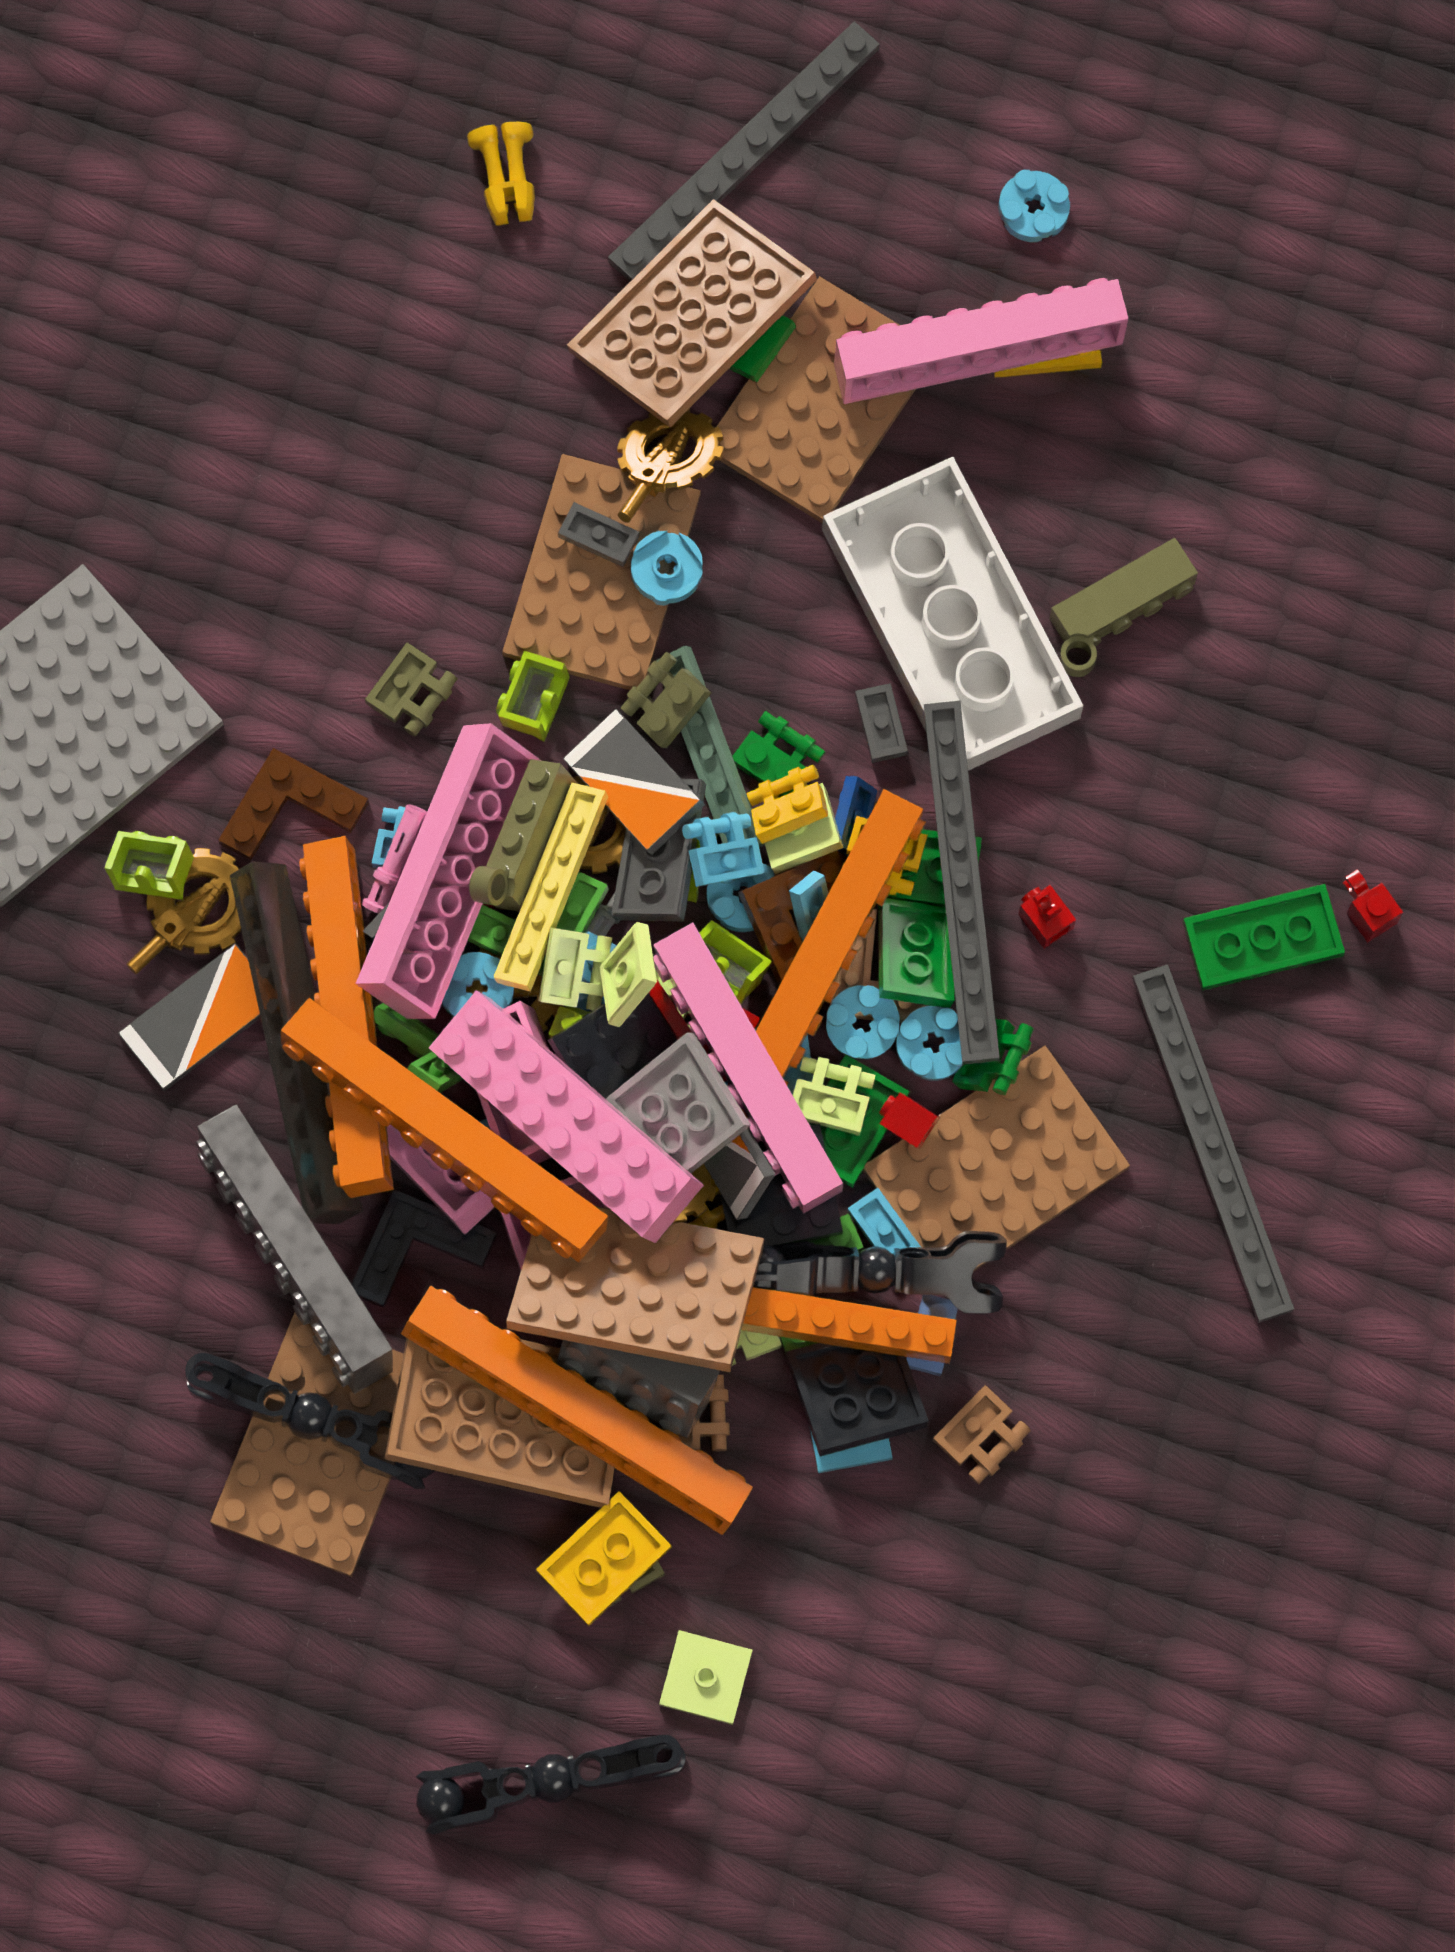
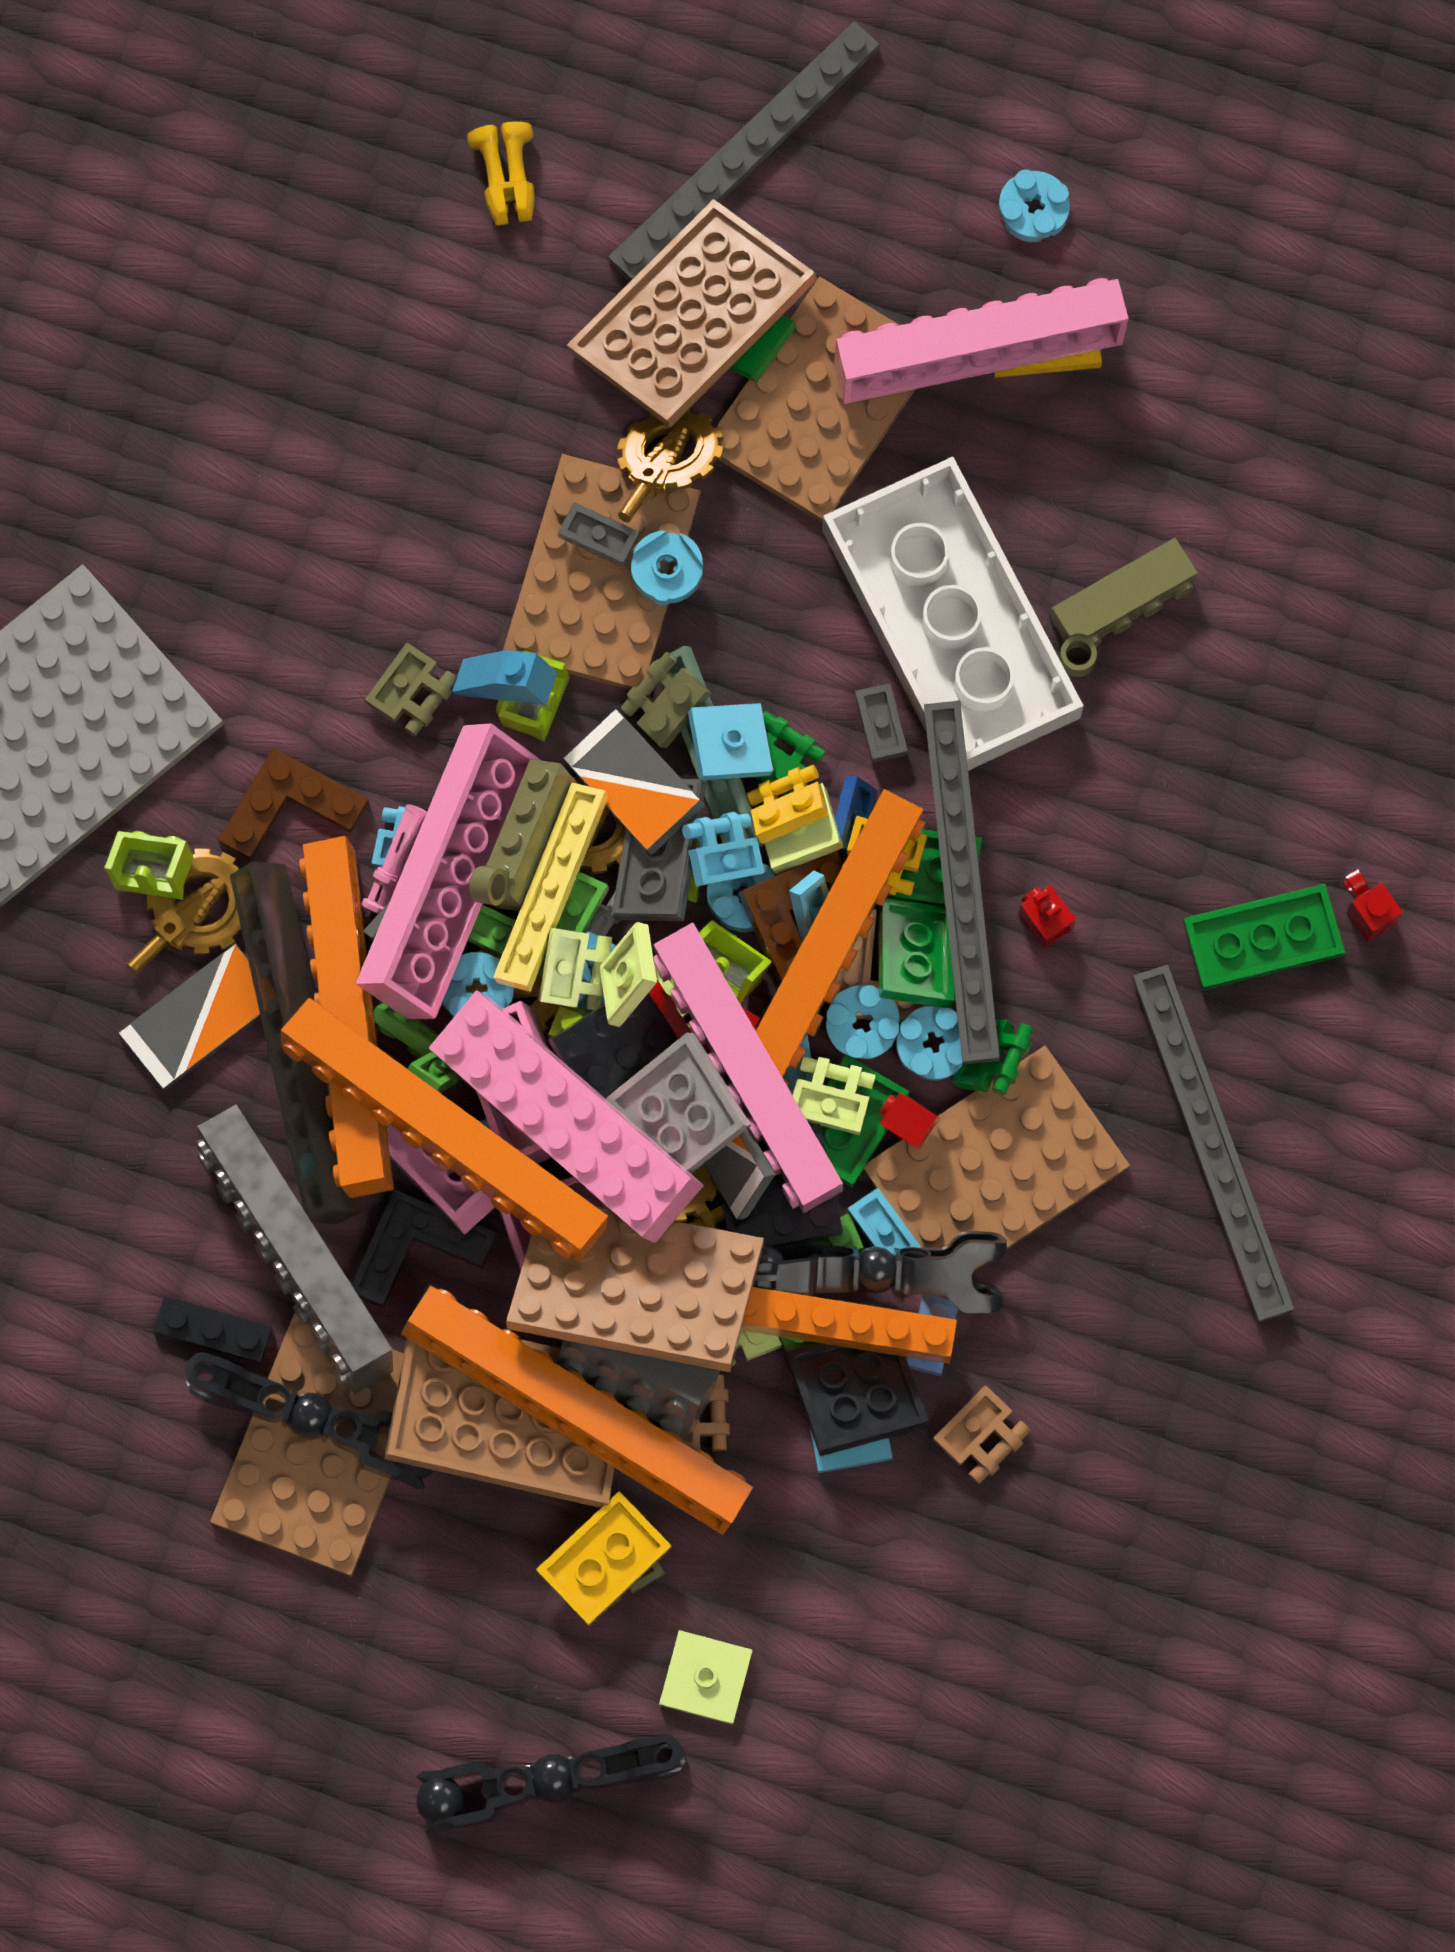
none -> black plate [153,1296,273,1365]
none -> dark azure slope [452,650,557,705]
none -> medium azure plate [688,703,773,780]

